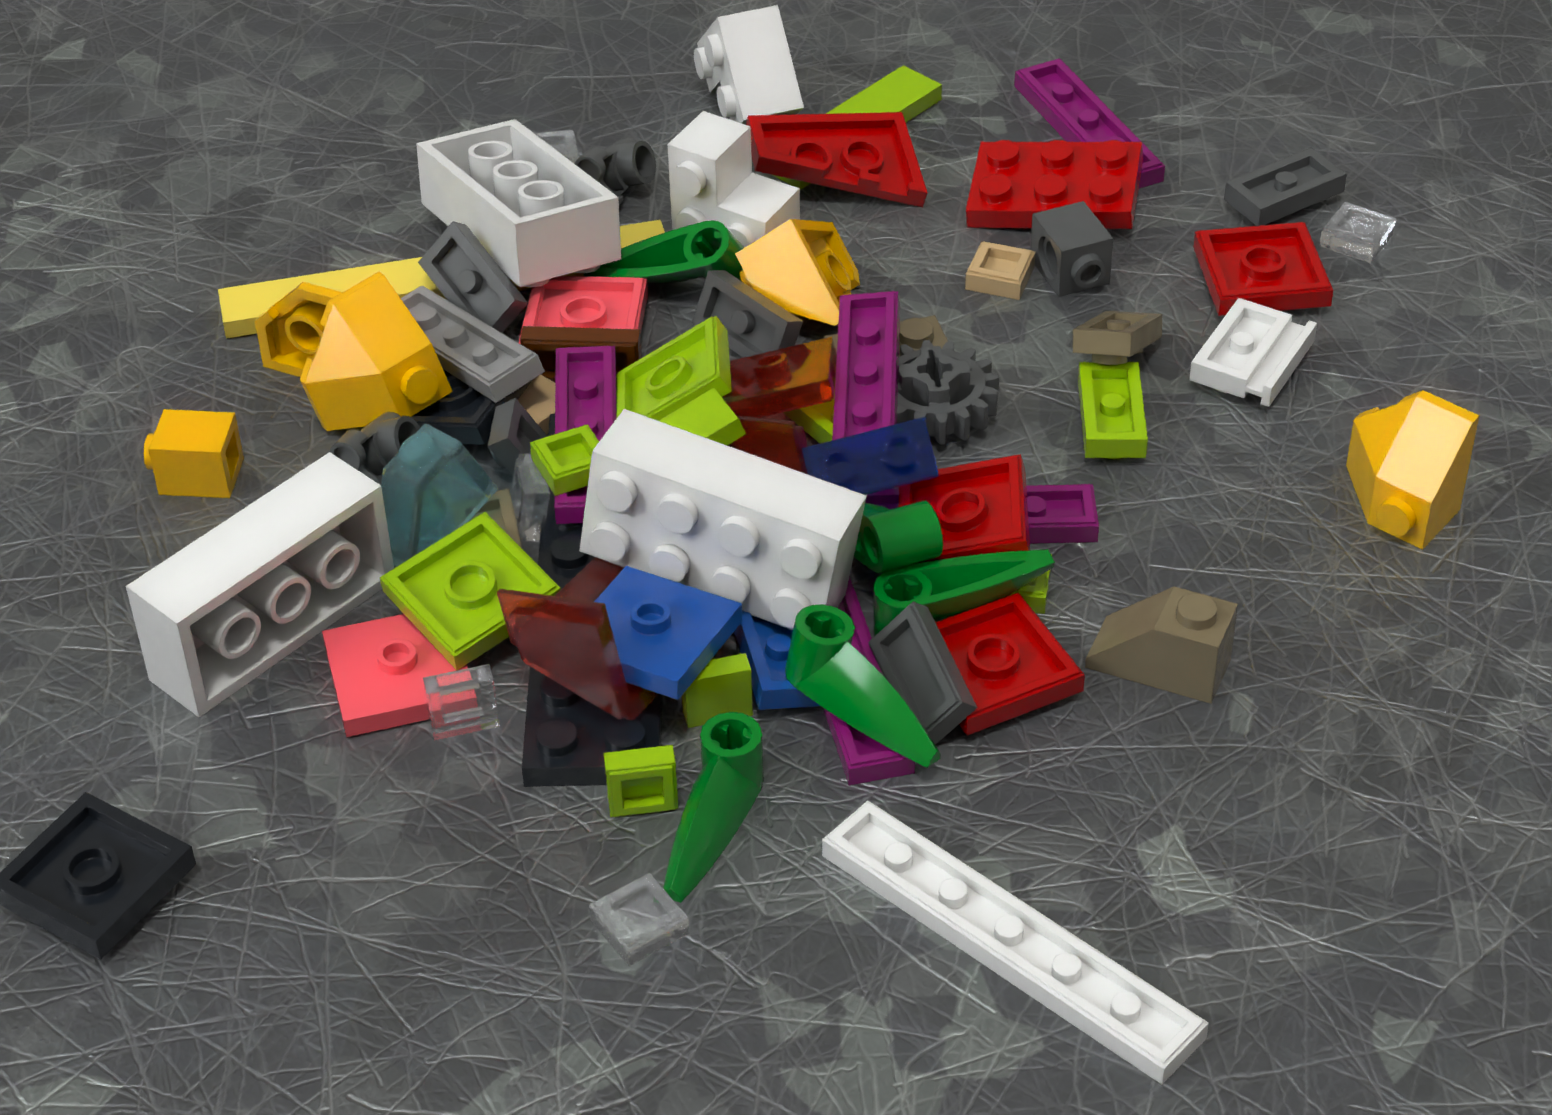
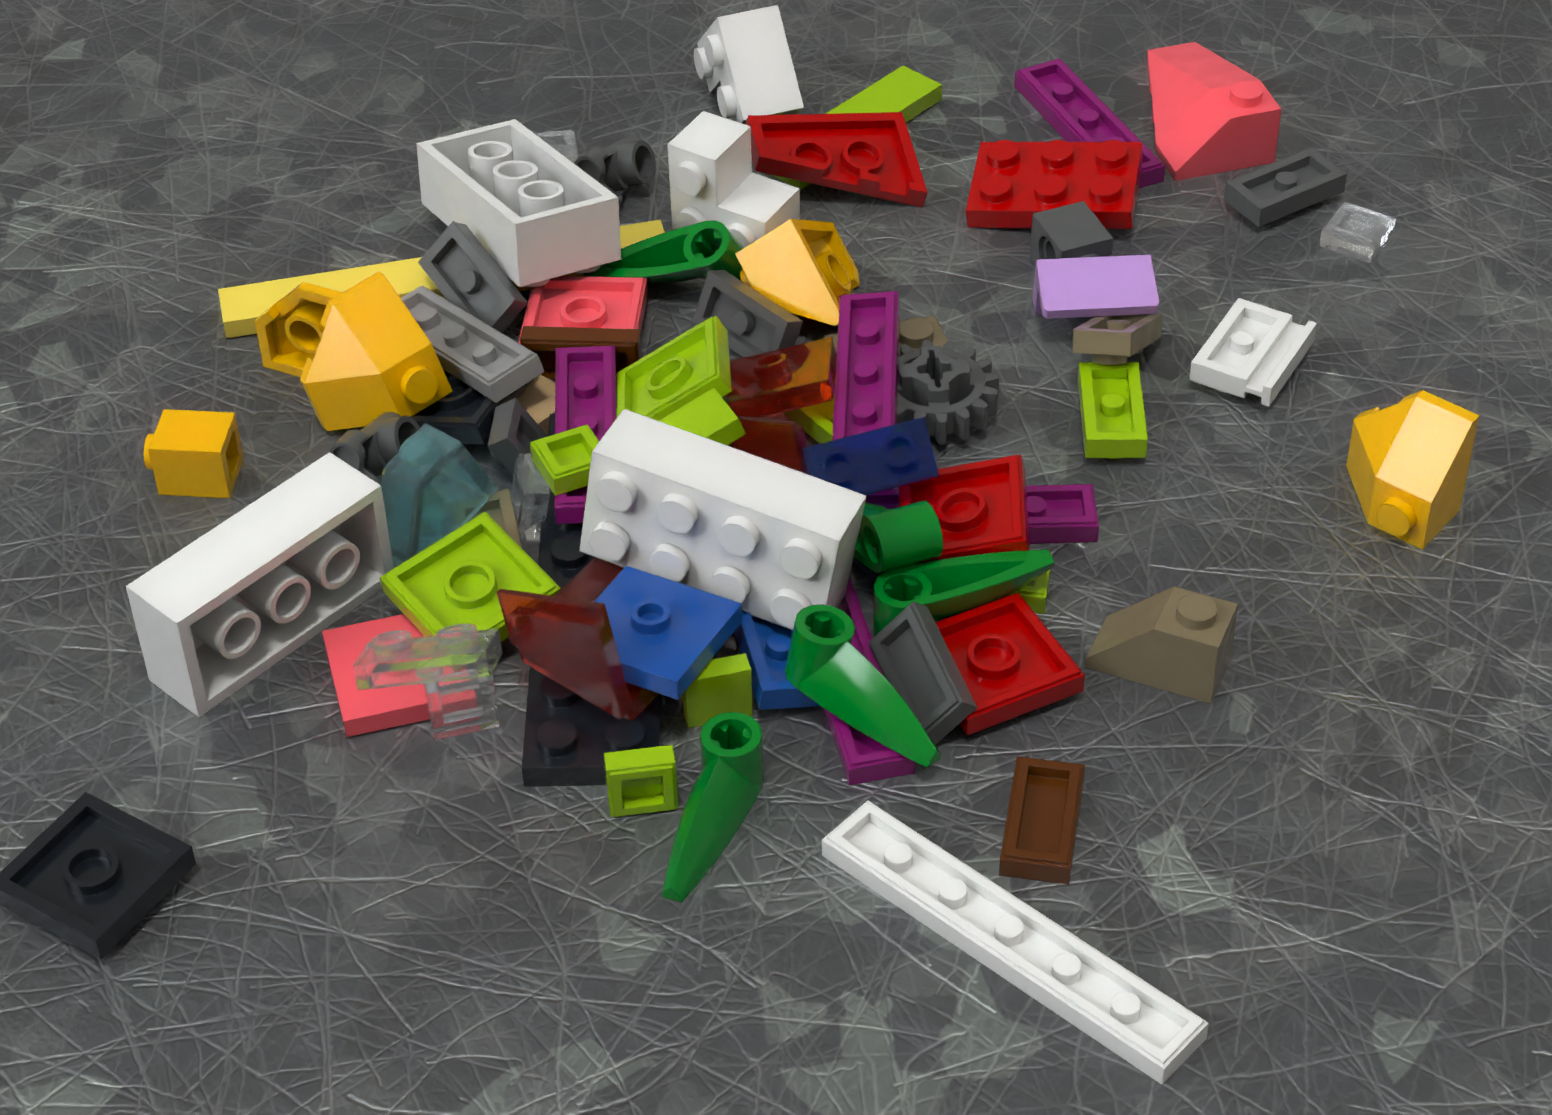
clear tile [589,873,689,966] -> none
tan tile [965,241,1035,300] -> none
red plate [1193,222,1334,316] -> none
none -> clear plate [353,623,503,690]
none -> reddish brown tile [999,756,1085,885]
none -> lavender panel [1032,254,1159,319]
none -> coral wedge [1147,42,1282,181]

